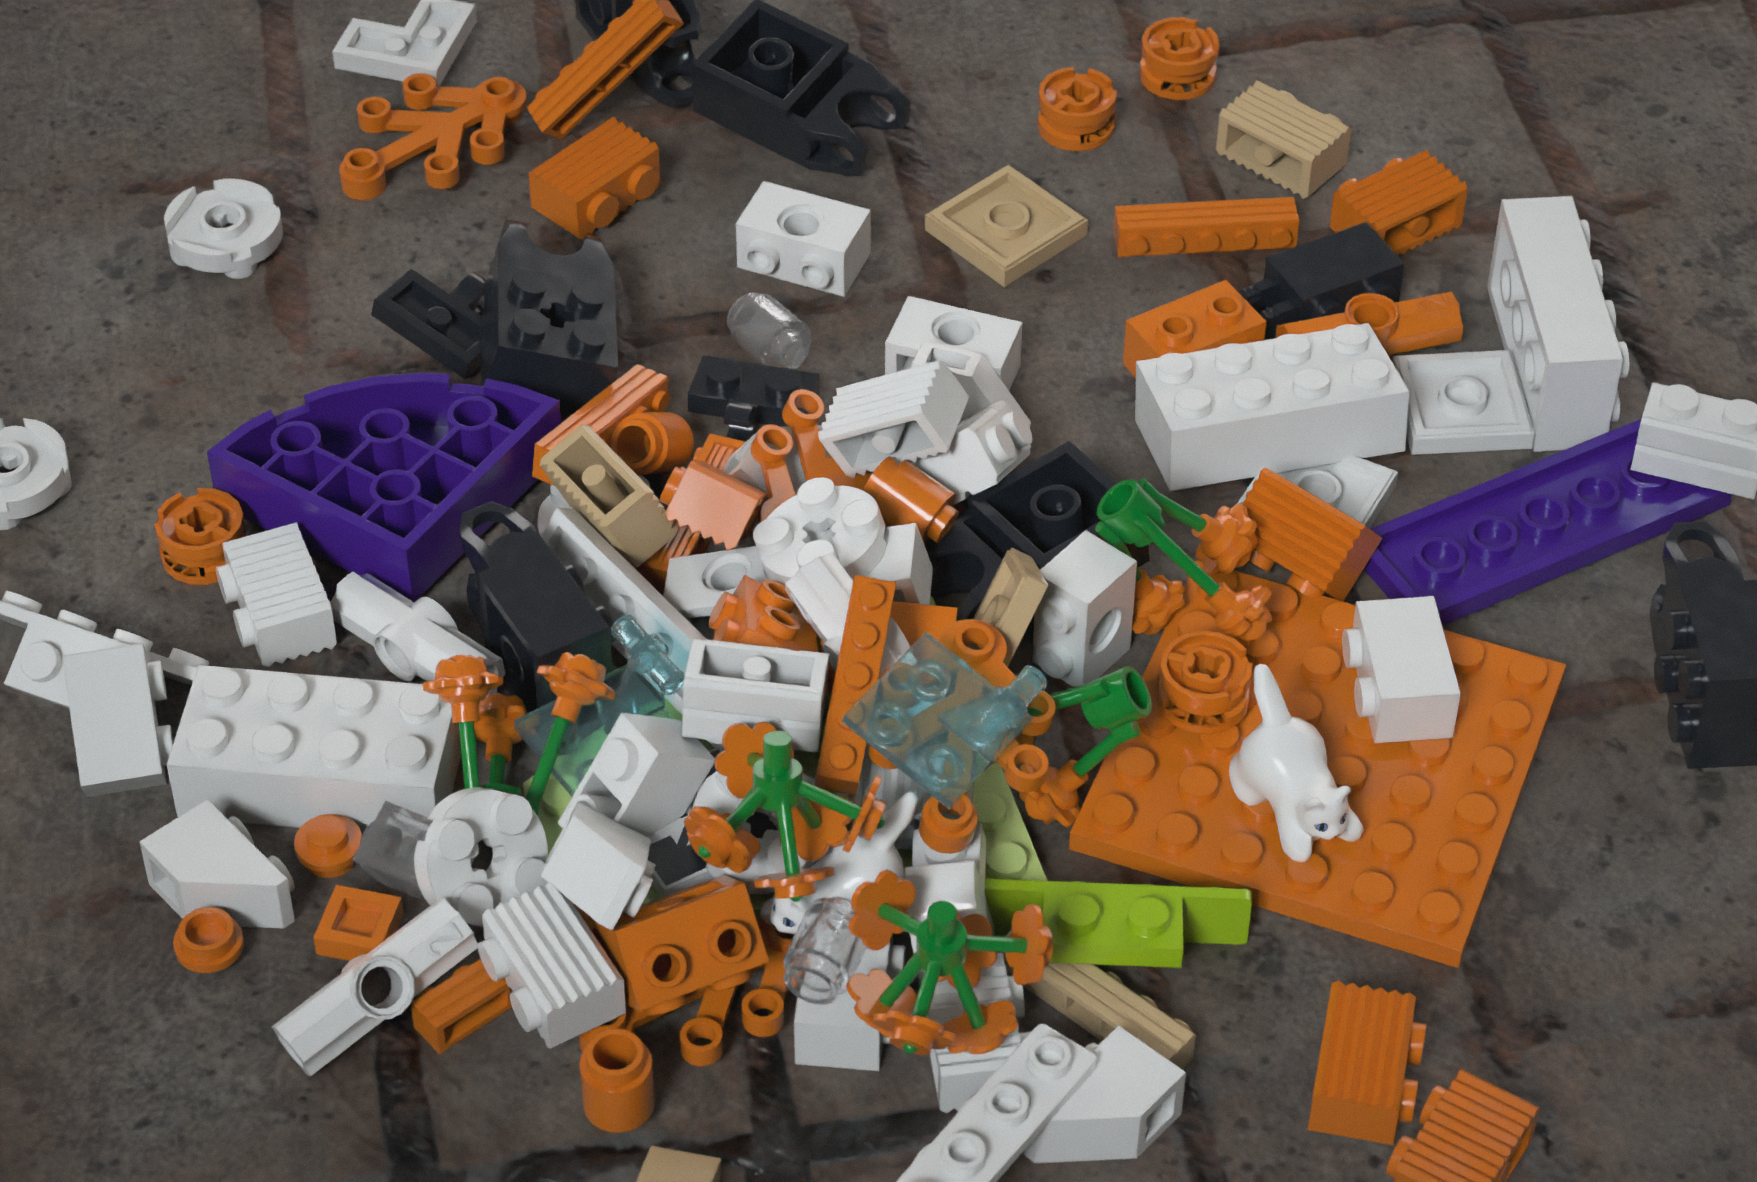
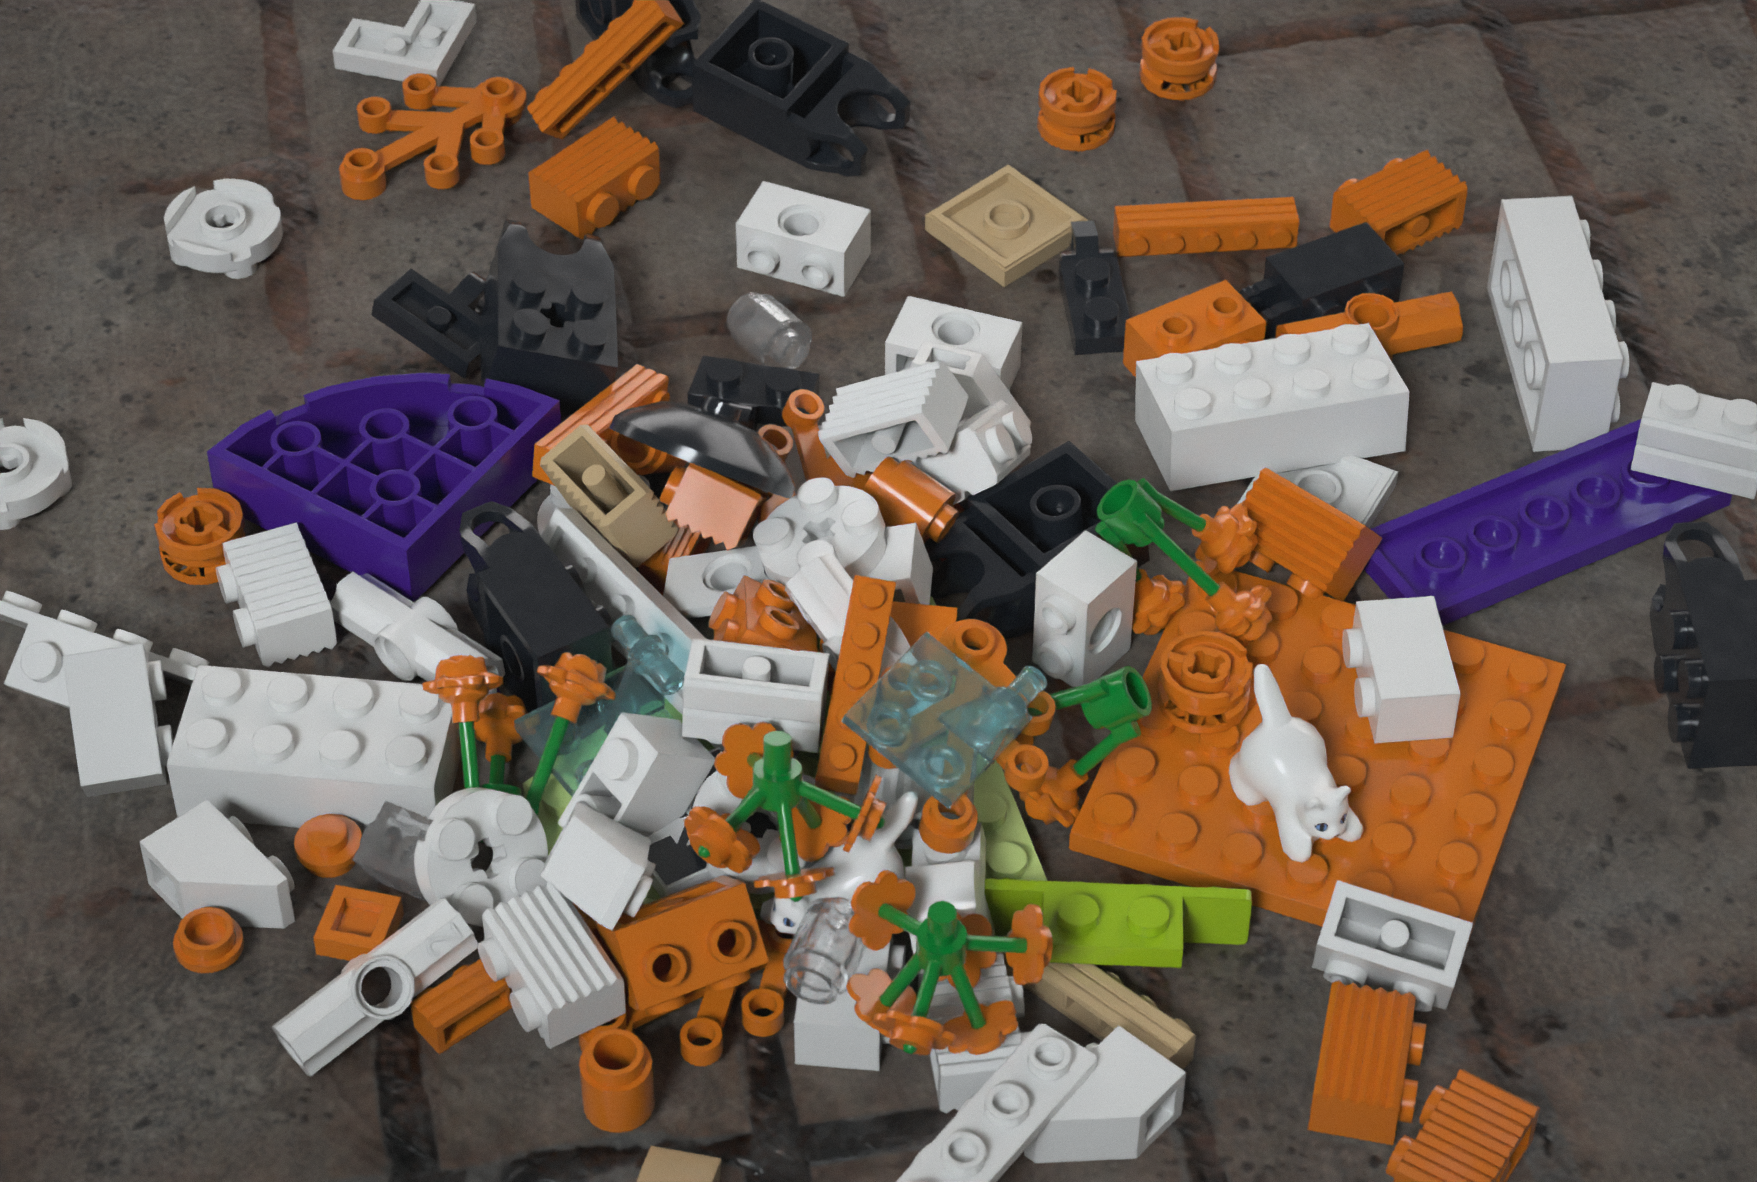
tan tile [966,548,1048,700] -> none
tan brick [1216,80,1352,199] -> none
white tile [1392,350,1534,455] -> none
none -> black dish [610,396,796,499]
none -> black hinge [1058,220,1131,355]
none -> white brick [1312,880,1473,1012]

